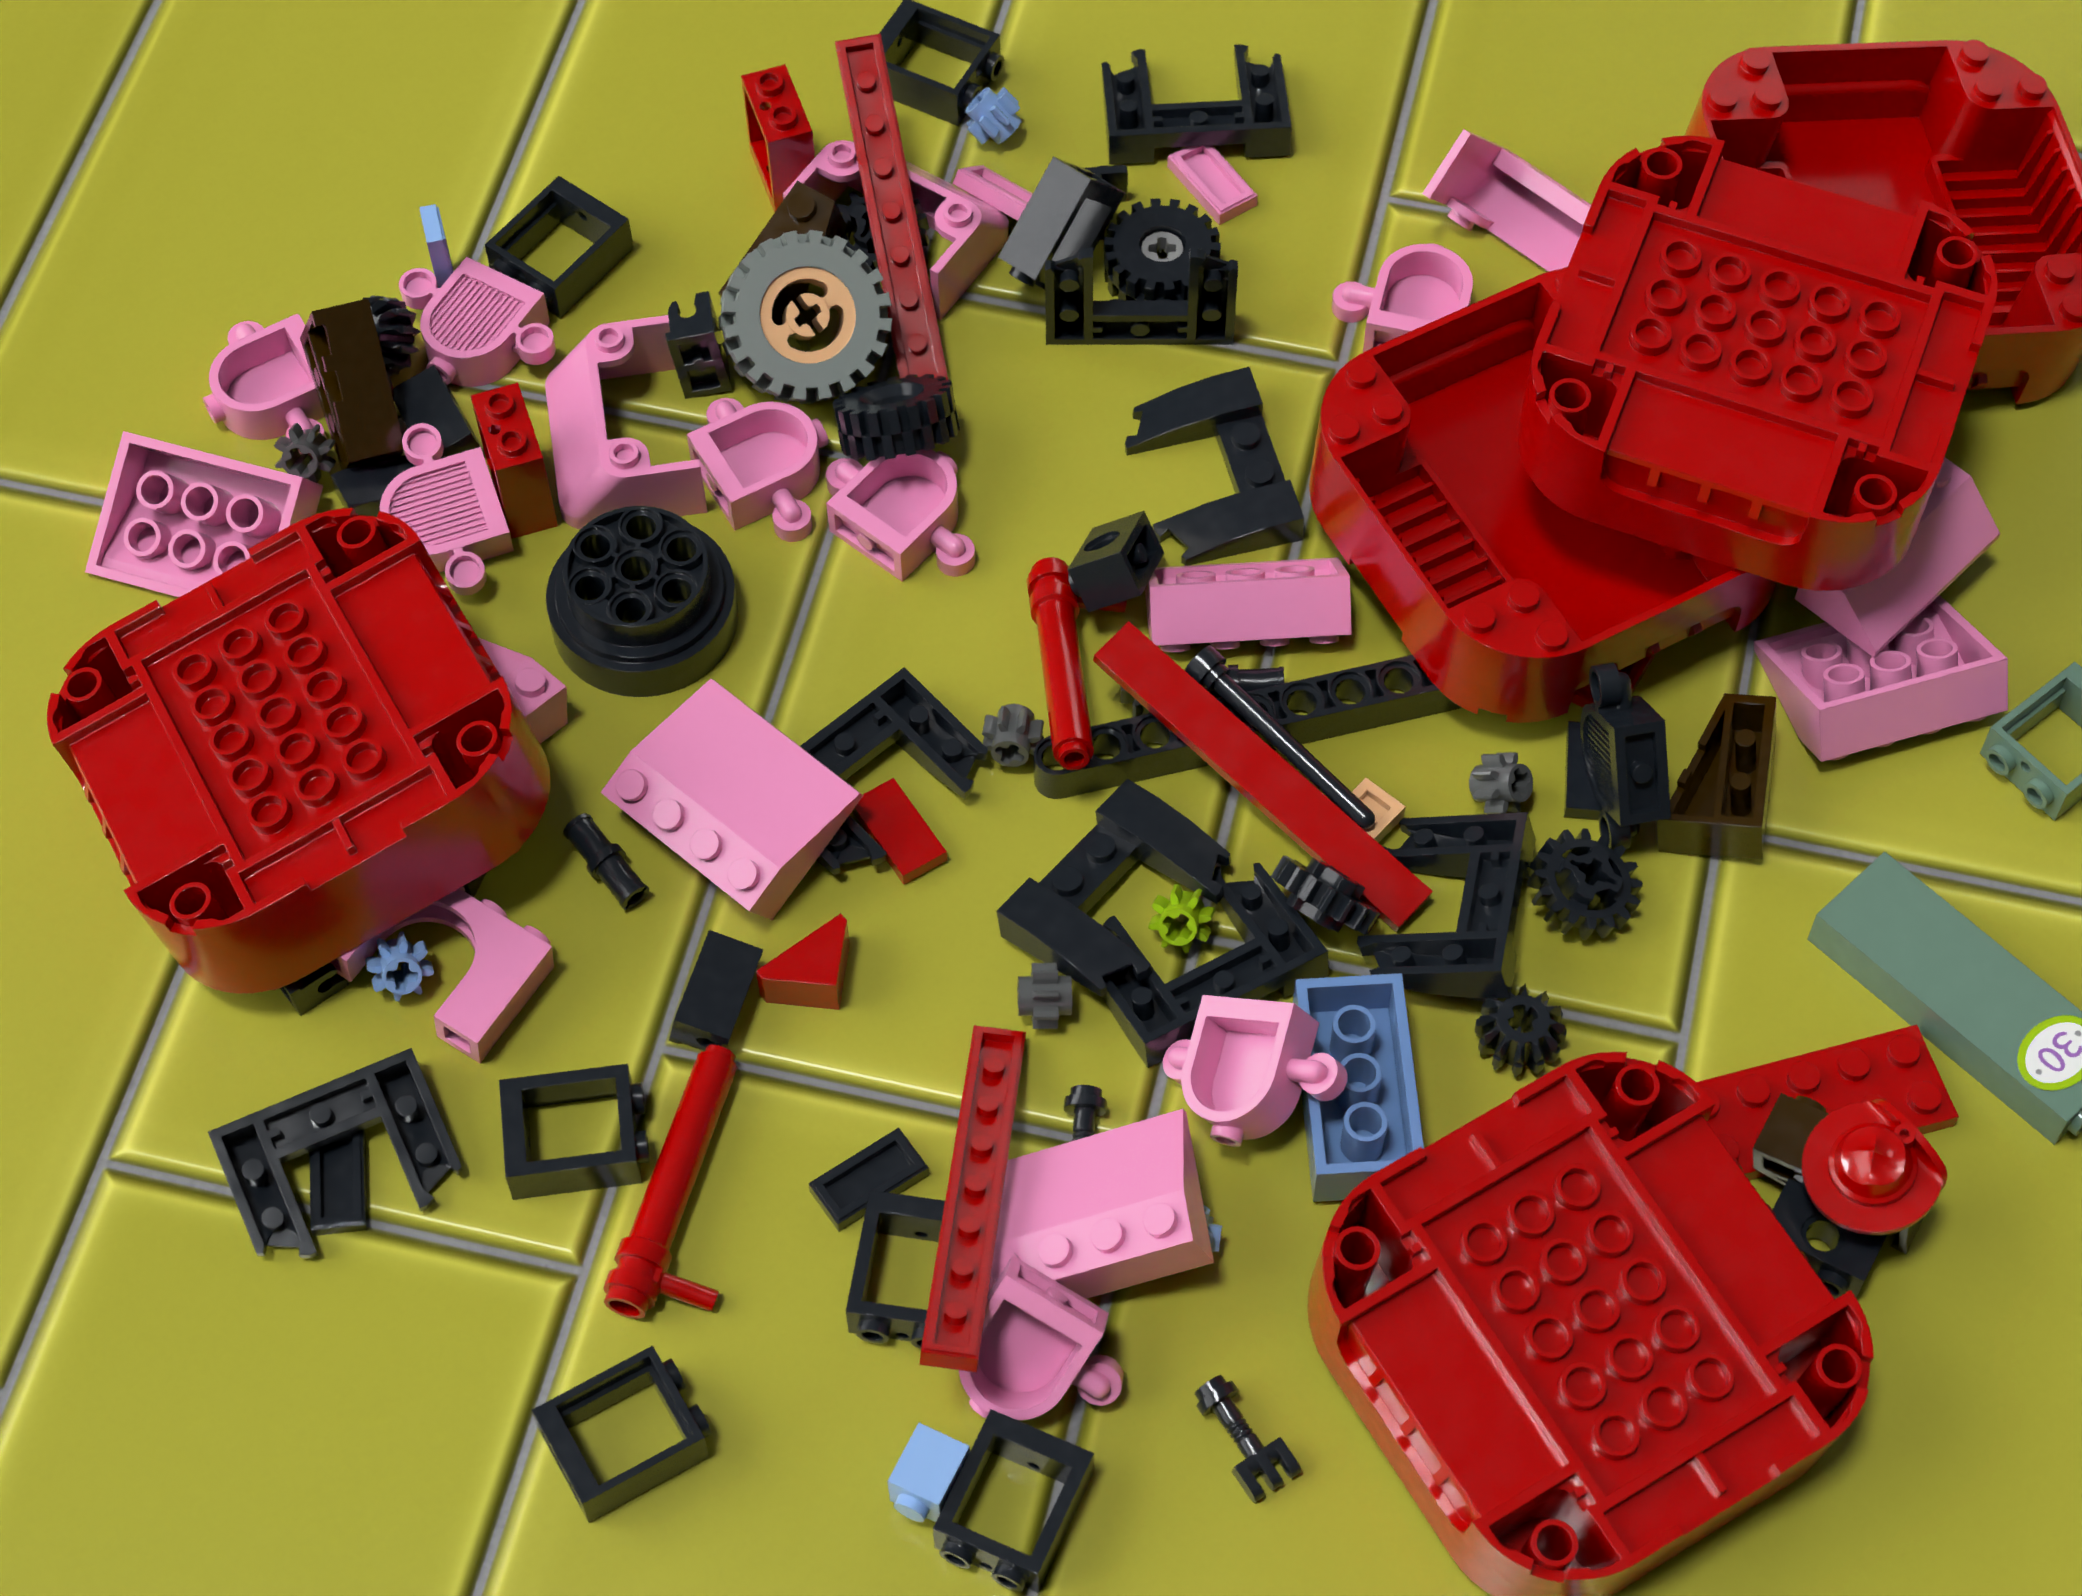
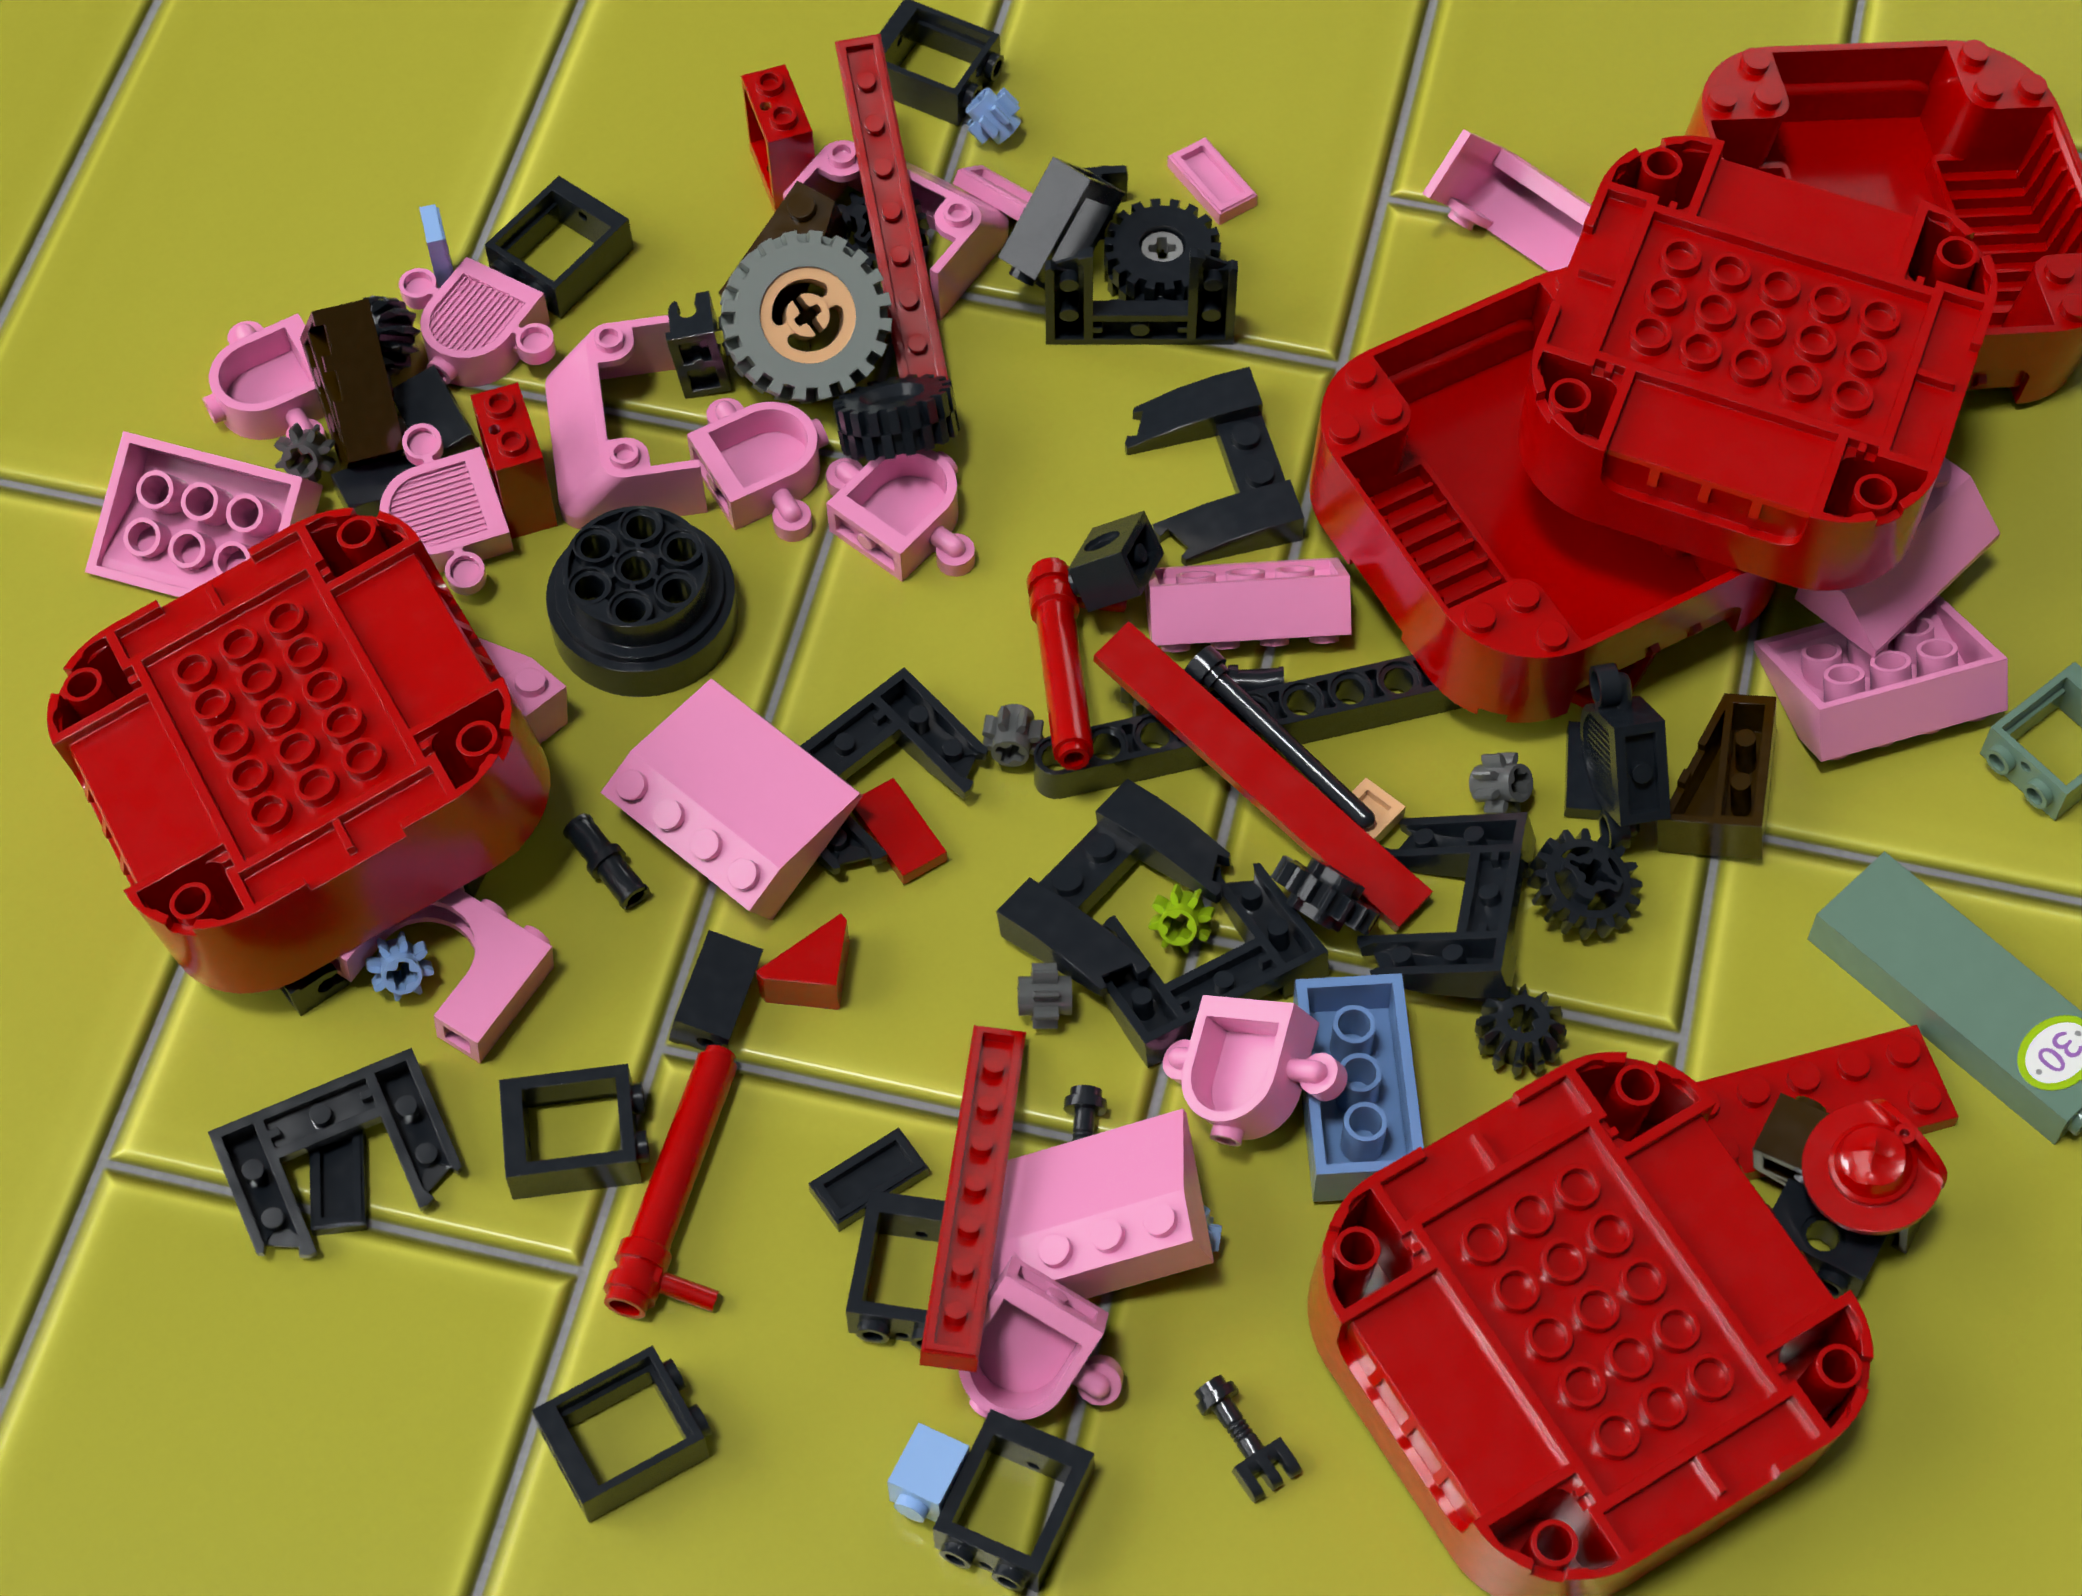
black wedge [1102,44,1292,164] -> none
bright pink piece [1332,243,1473,352] -> none

